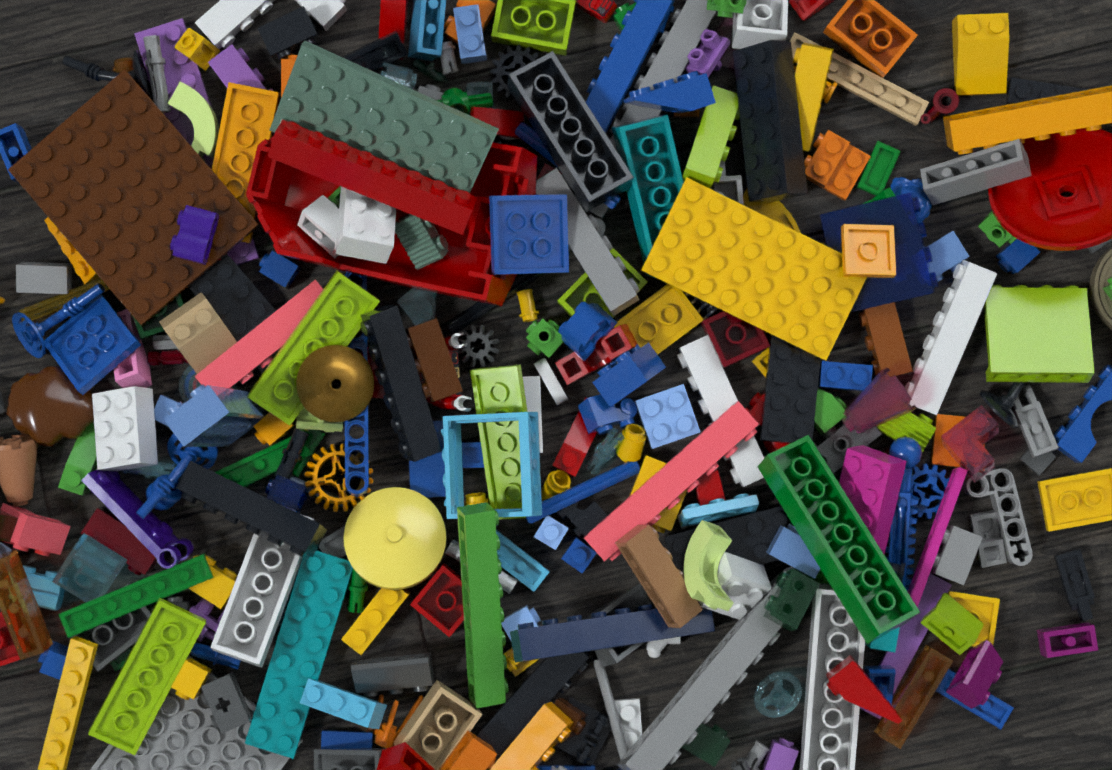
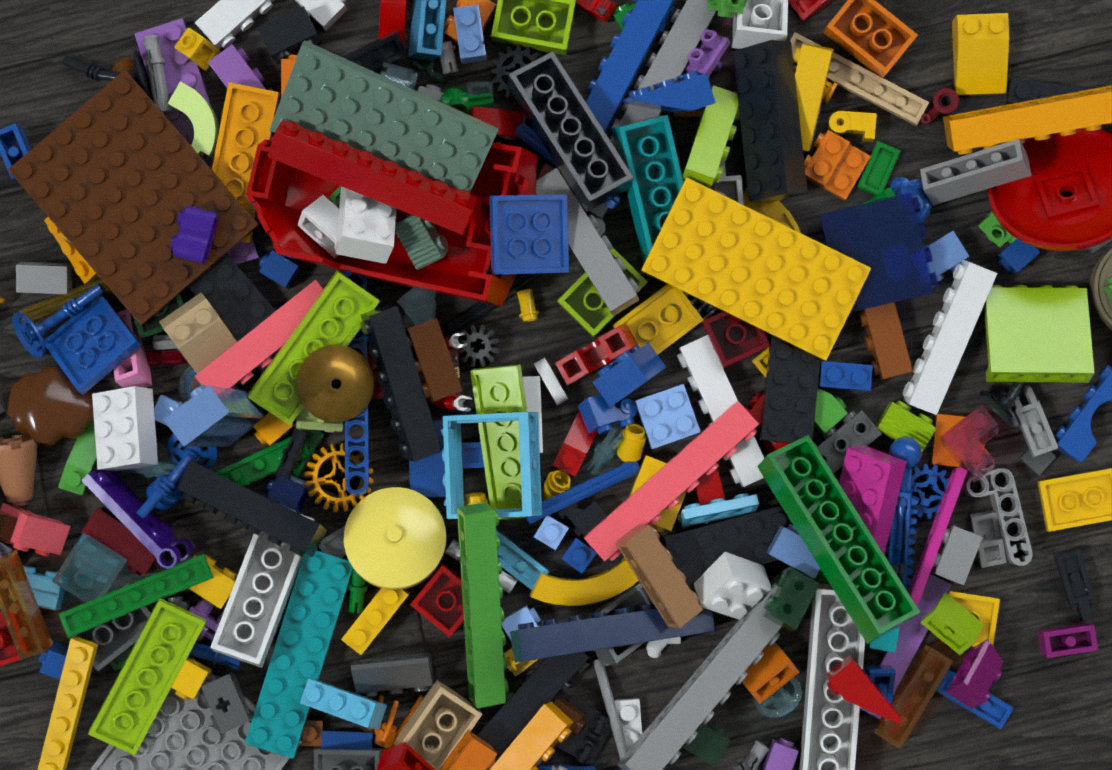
bright green brick [526,319,563,358] -> none
blue cylinder [558,301,618,362] -> none
yellowish green arch [684,520,734,611] -> none
light orange plate [841,224,896,278] -> none
clear pink cone [842,367,916,434] -> none
none -> dark orange plate [299,719,324,746]
none -> yellow tile [530,545,665,606]
none -> orange brick [742,642,800,704]
none -> yellow leg [827,111,877,142]

